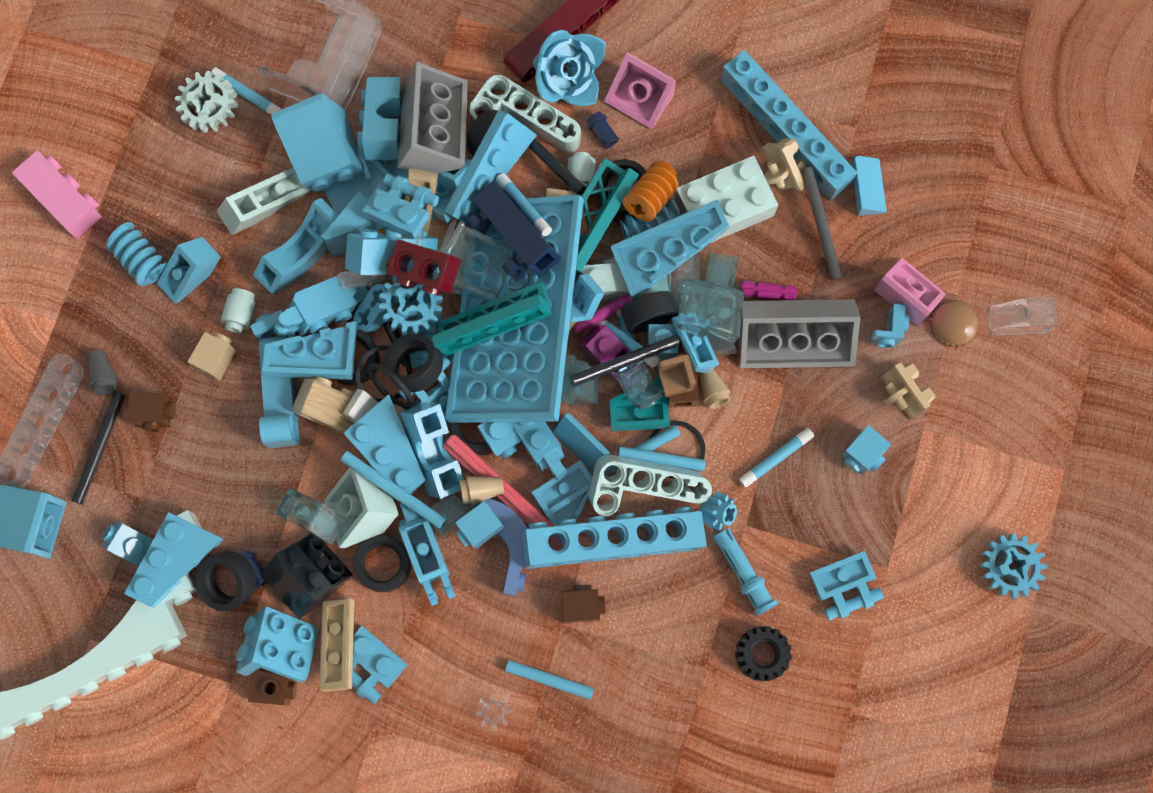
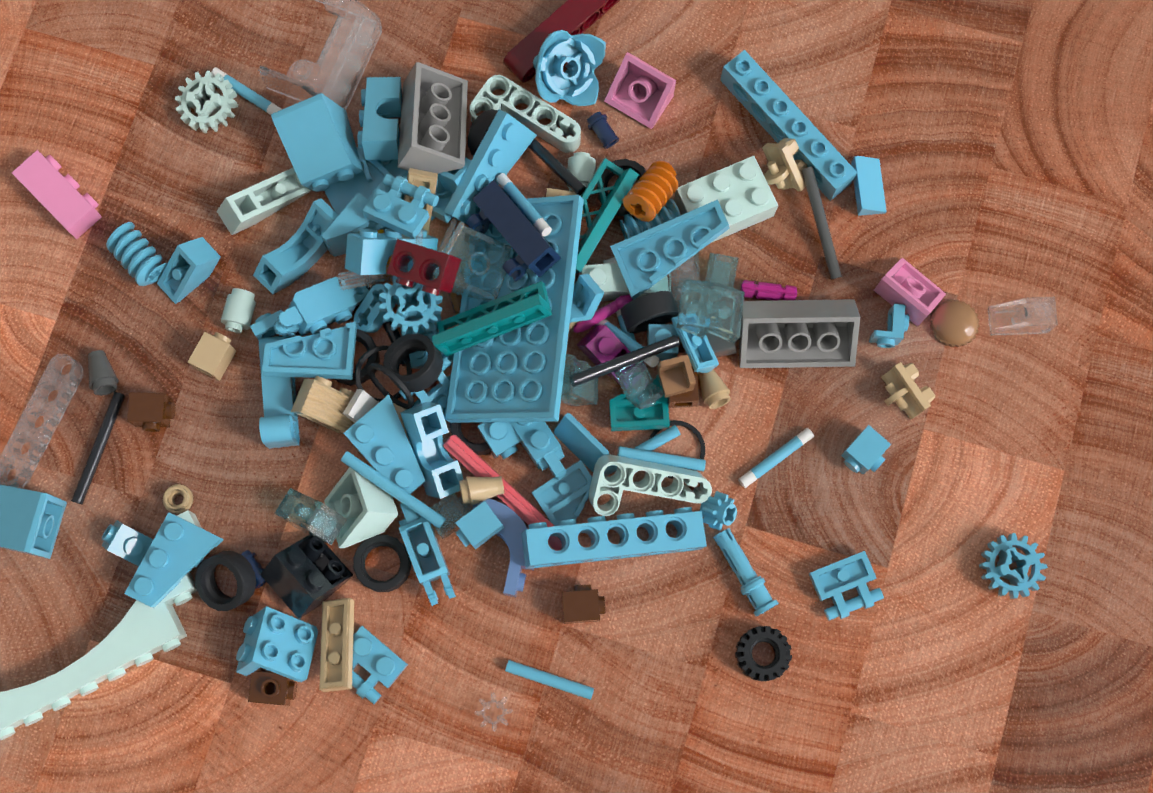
none -> tan plate [163,484,193,514]

